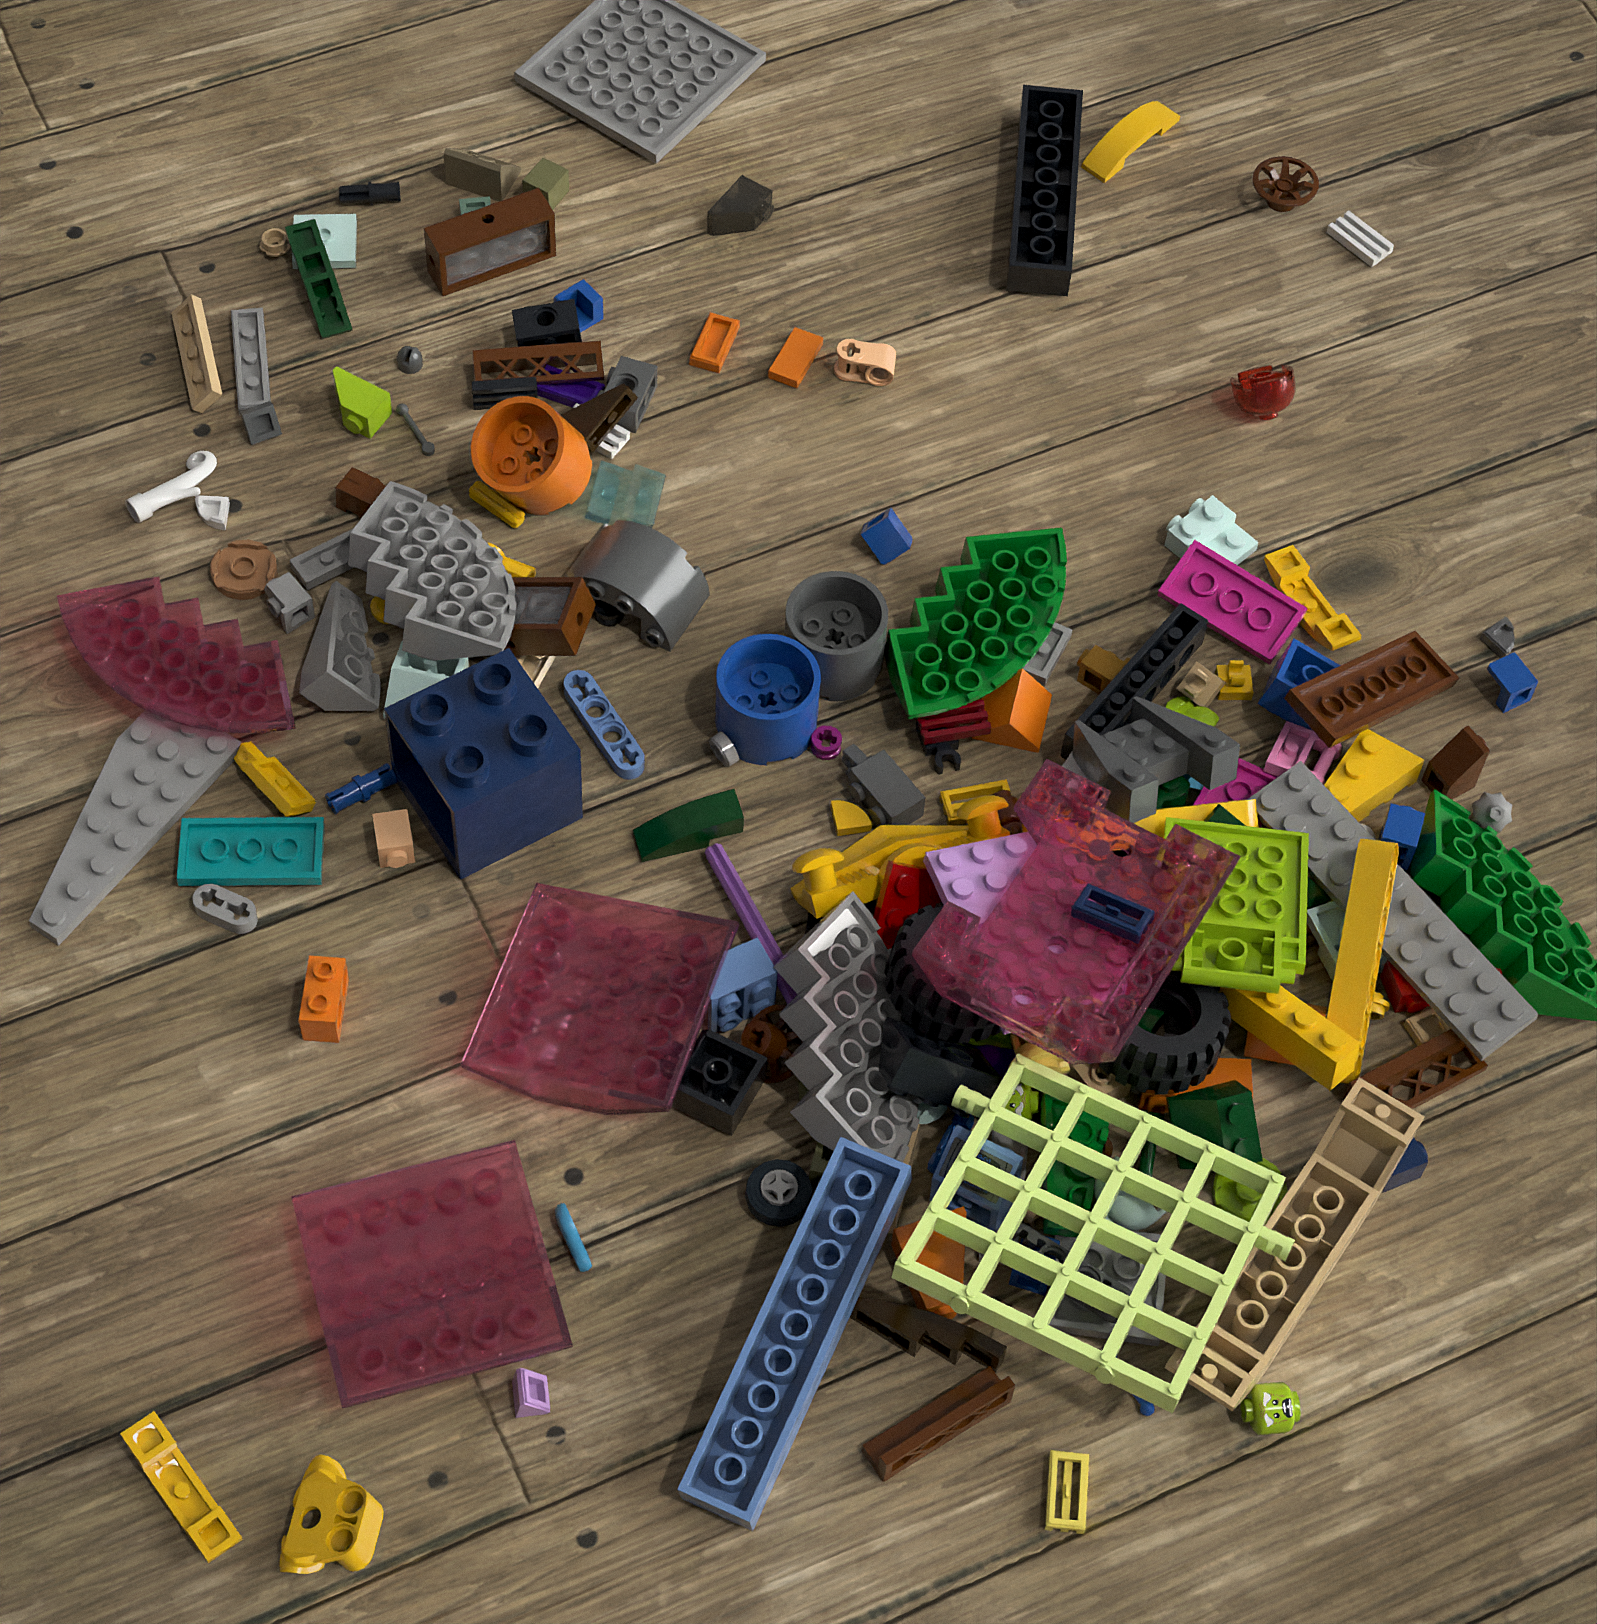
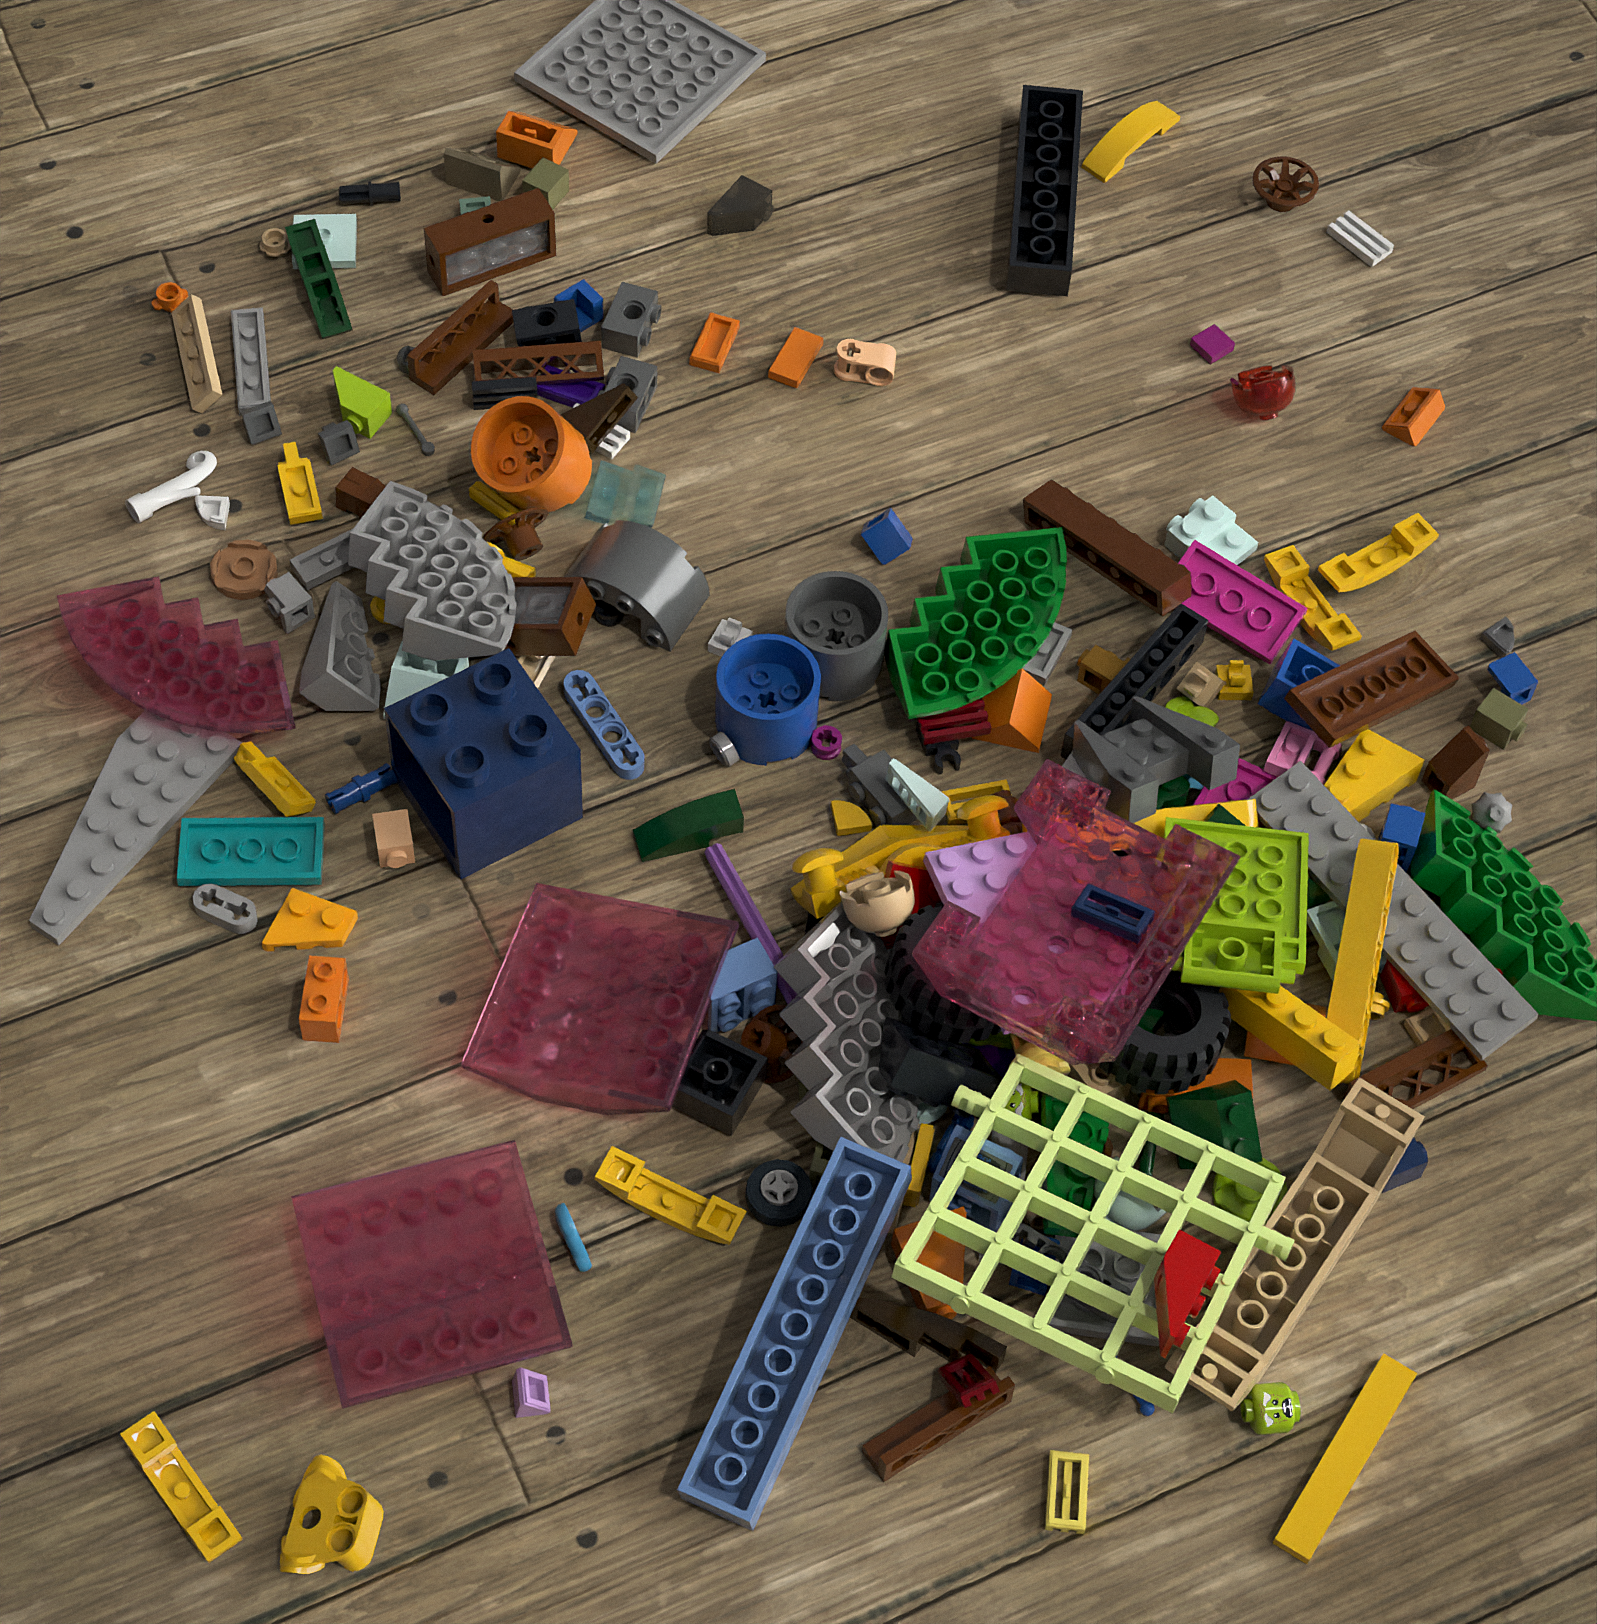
none -> orange plate [152,282,188,313]
none -> light orange wing [262,888,358,952]
none -> yellow hinge [277,442,323,525]
none -> dark grey tile [318,420,360,465]
none -> reddish brown fence [407,280,514,396]
none -> reddish brown wheel [483,507,549,561]
none -> orange slope [496,111,578,169]
none -> yellow slope [595,1146,747,1245]
none -> dark grey brick [601,282,662,358]
none -> white tile [708,617,753,657]
none -> tan cylinder [839,871,915,937]
none -> light aqua slope [885,758,949,831]
none -> yellow tile [903,1123,935,1208]
none -> dark red tile [937,1354,1000,1408]
none -> reddish brown brick [1023,479,1191,617]
none -> red slope [1154,1229,1221,1359]
none -> magenta tile [1190,324,1235,365]
none -> yellow tile [1273,1353,1417,1564]
none -> yellow slope [1318,513,1439,592]
none -> orange slope [1382,387,1445,446]
none -> olive brick [1470,688,1529,750]

